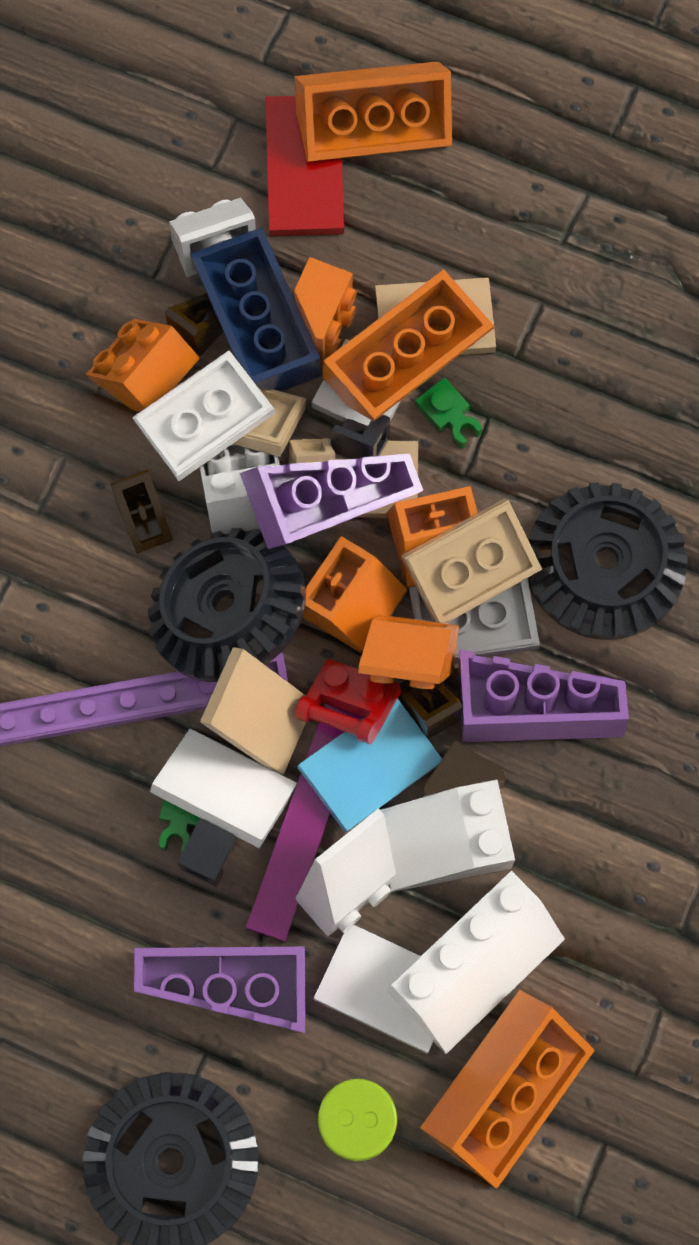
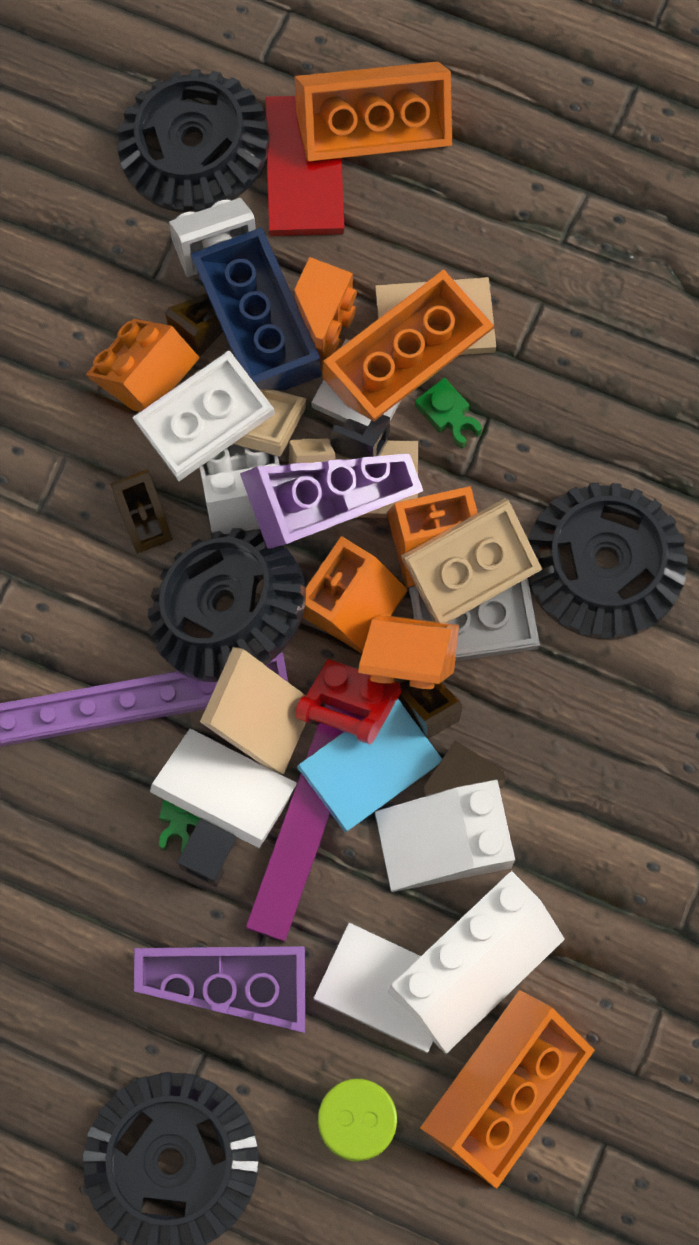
white slope [295,808,396,936] -> none
medium lavender wedge [458,649,629,742] -> none
none -> black gear [117,69,270,213]

